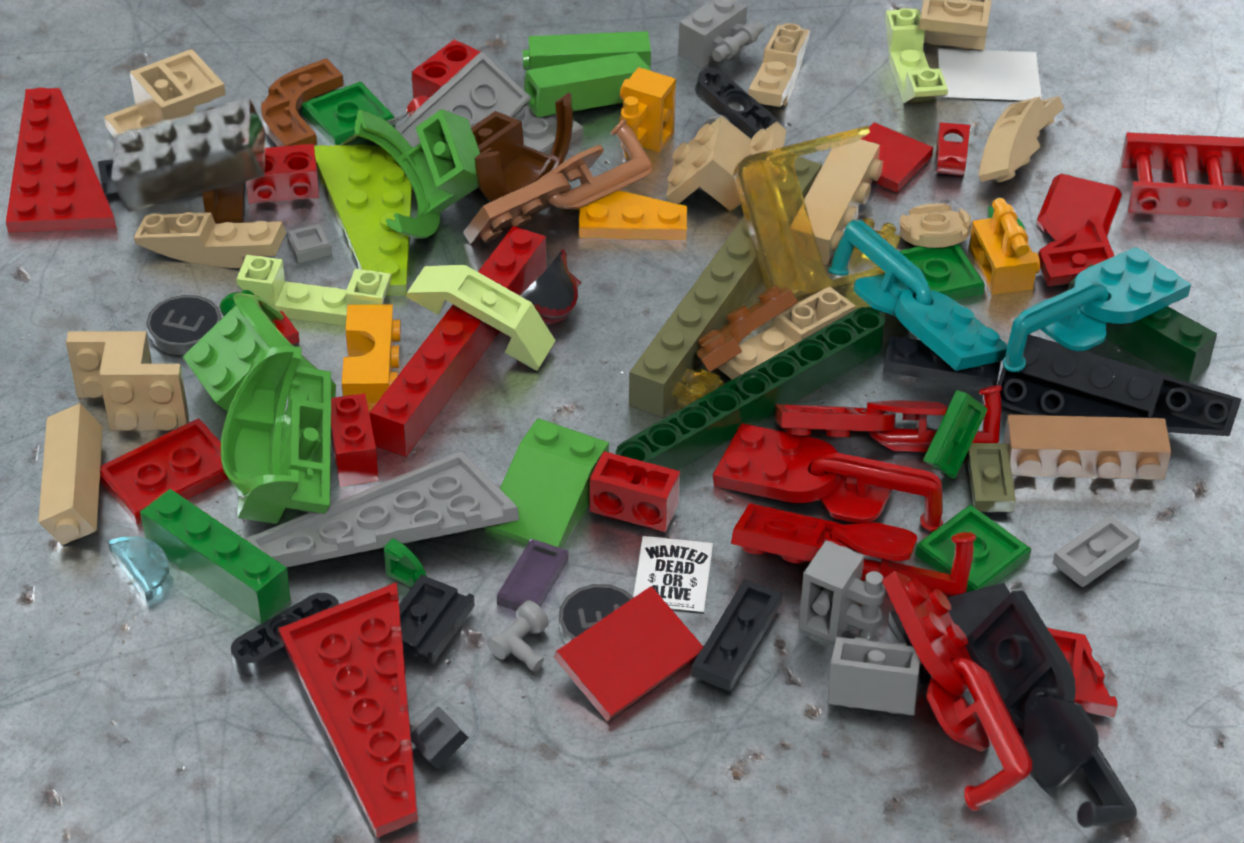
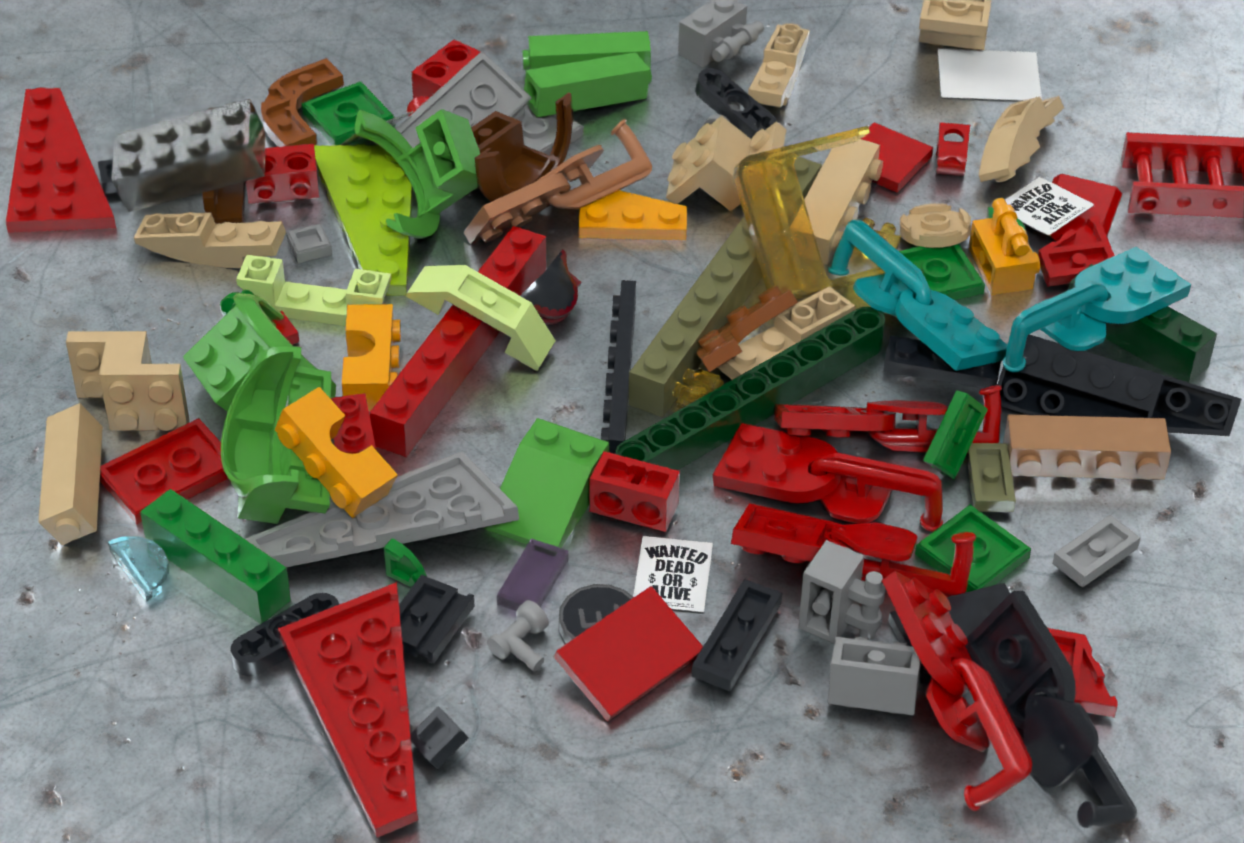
tan bracket [104,49,226,156] -> none
black tile [146,295,222,355] -> none
light orange brick [619,67,676,160] -> none
yellowish green slope [885,8,948,103] -> none
none -> light orange arch [274,387,398,518]
none -> black plate [601,280,636,454]
none -> white sticker [1005,177,1095,236]

